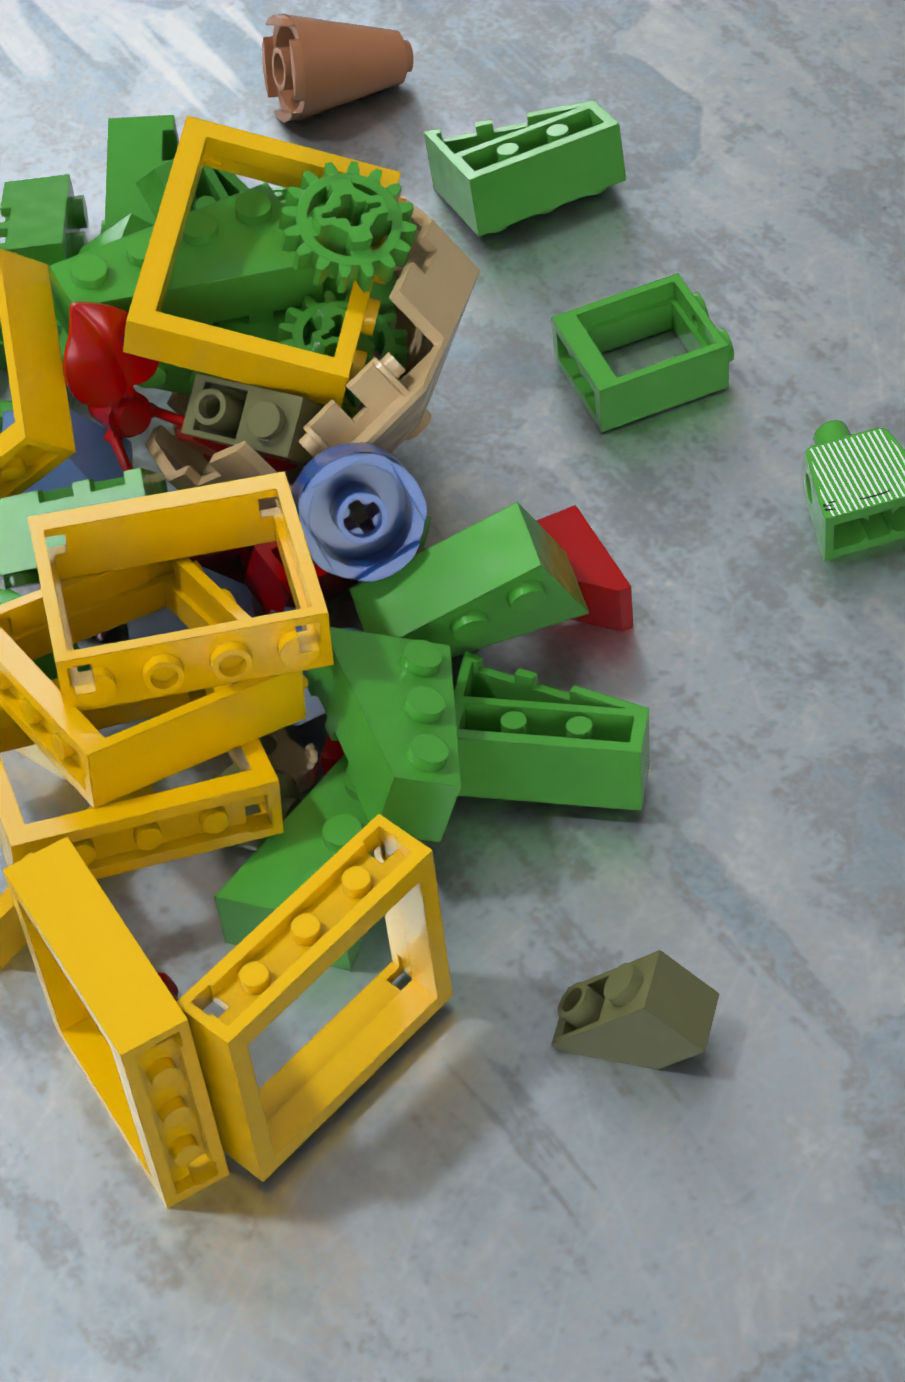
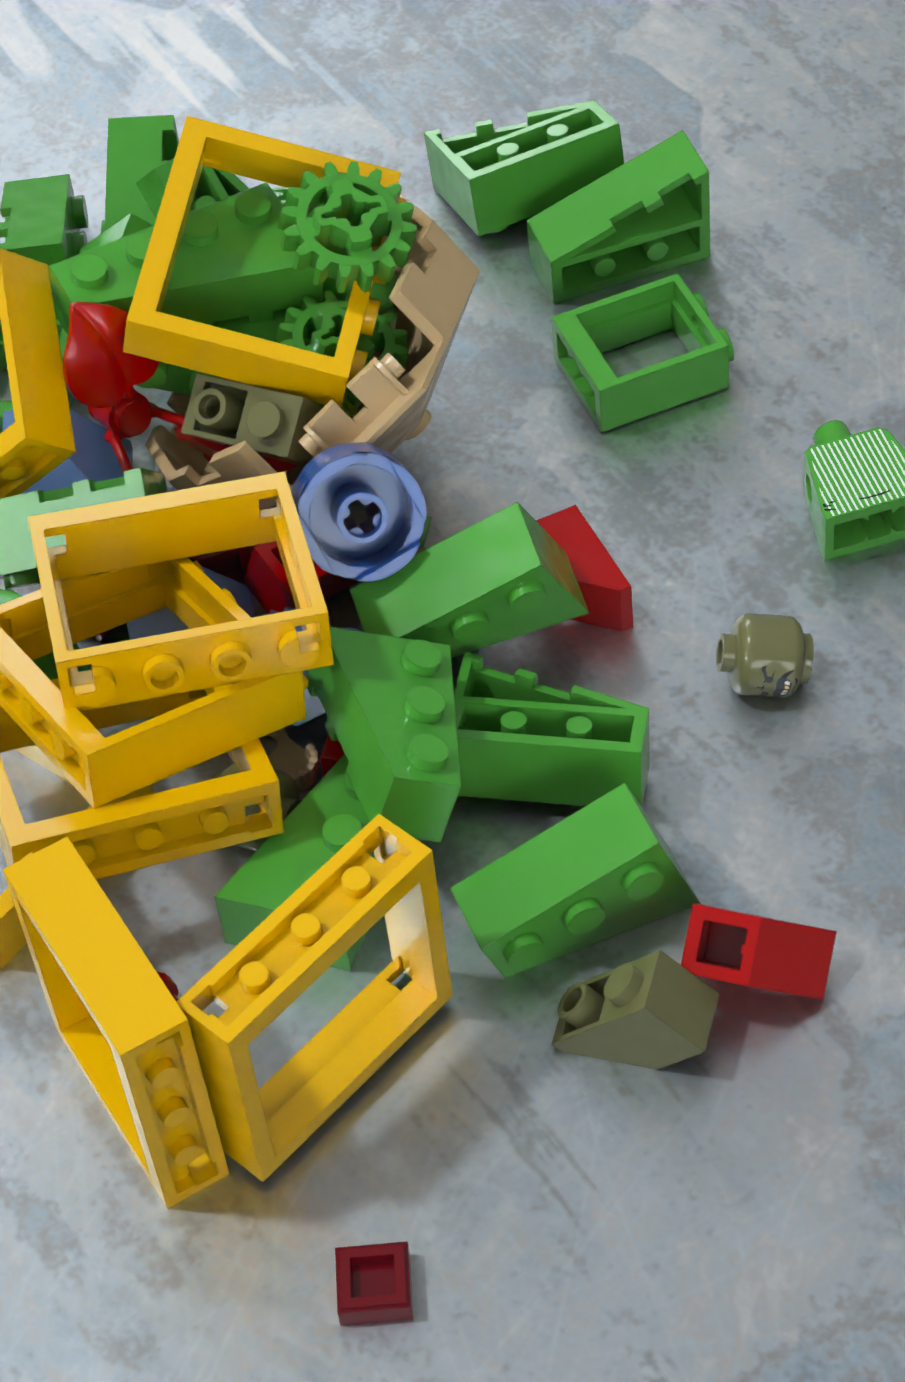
nougat cone [262,14,414,123] -> none
none -> dark red tile [335,1241,414,1326]
none -> bright green wedge [450,783,701,978]
none -> bright green wedge [527,130,711,304]
none -> red slope [681,903,837,999]
none -> olive head [716,613,814,698]

